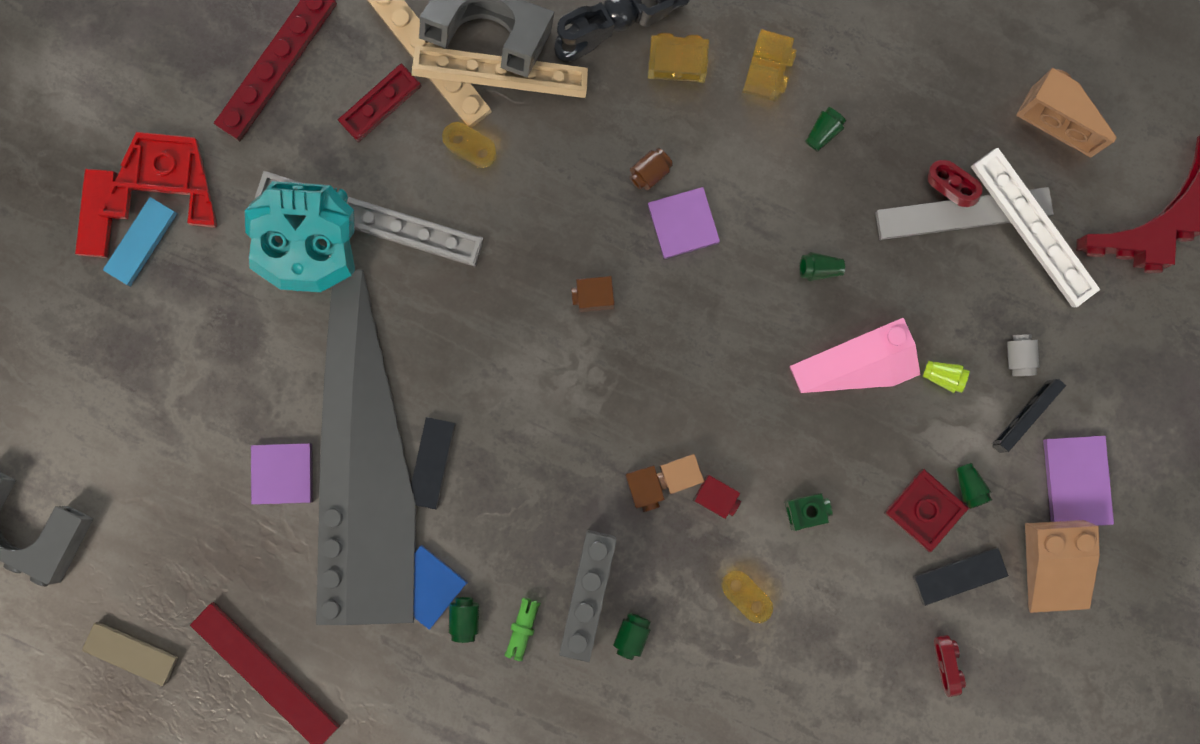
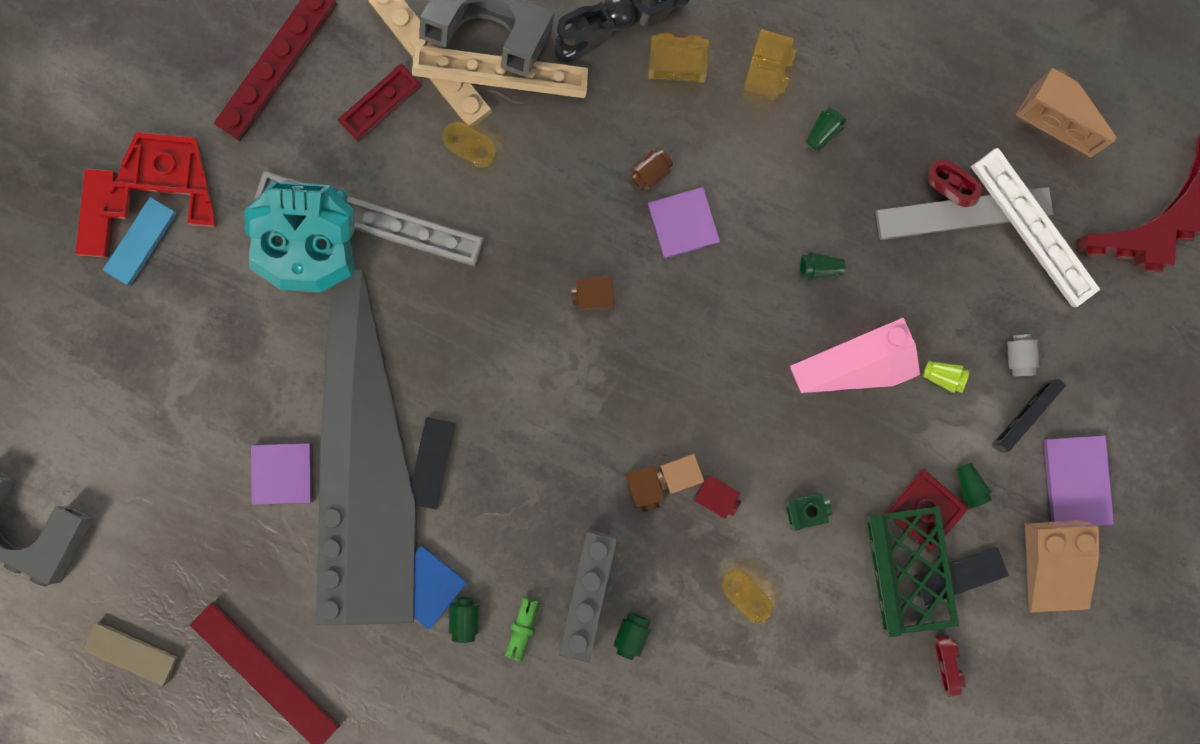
none -> dark green fence [865,506,959,637]

